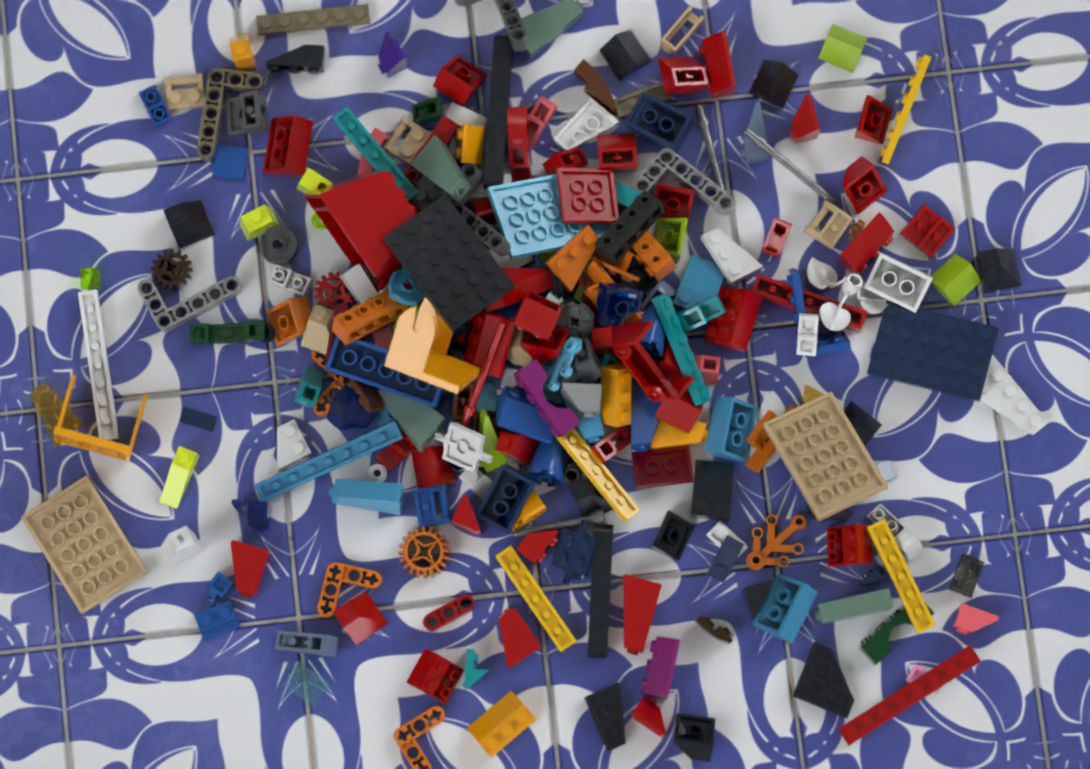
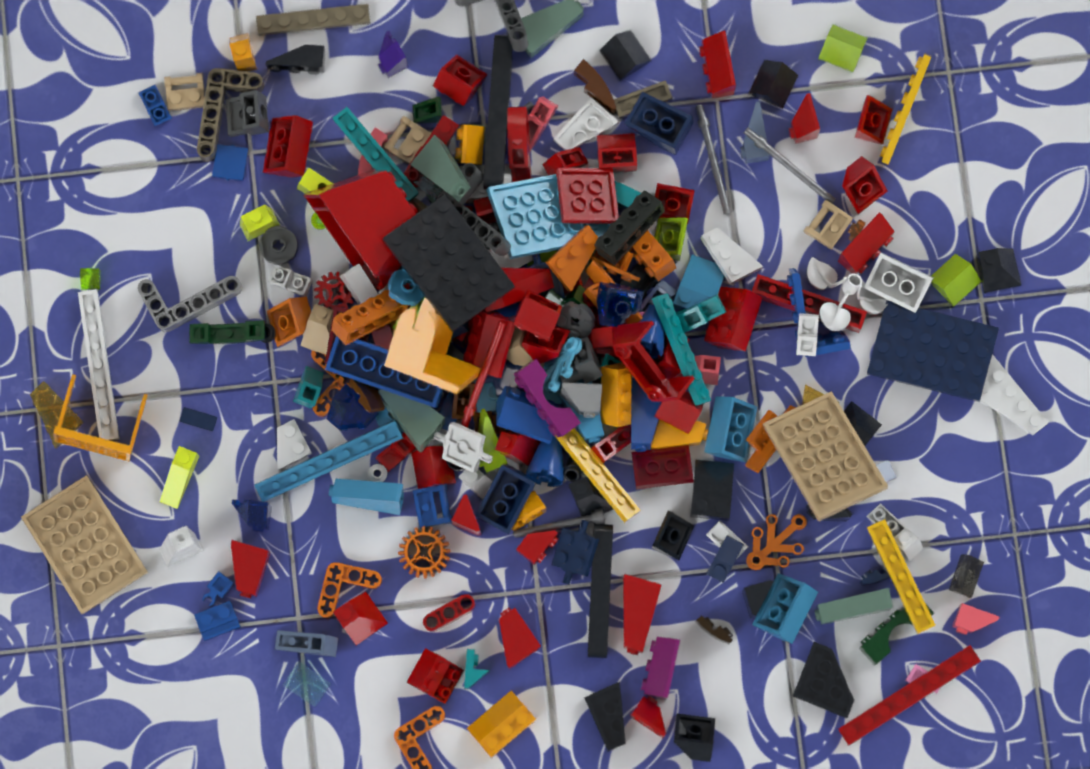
dark brown gear [151,249,193,291] -> none
black slope [163,200,215,249] -> none
white slope [445,102,488,127] -> none
yellow plate [495,545,577,652] -> none
light grey beam [634,148,735,216] -> none
red slope [658,56,709,95] -> none
tan window [660,6,704,56] -> none
slope [761,217,792,258] -> none
red slope [827,524,873,567] -> none
red slope [899,204,955,258] -> none

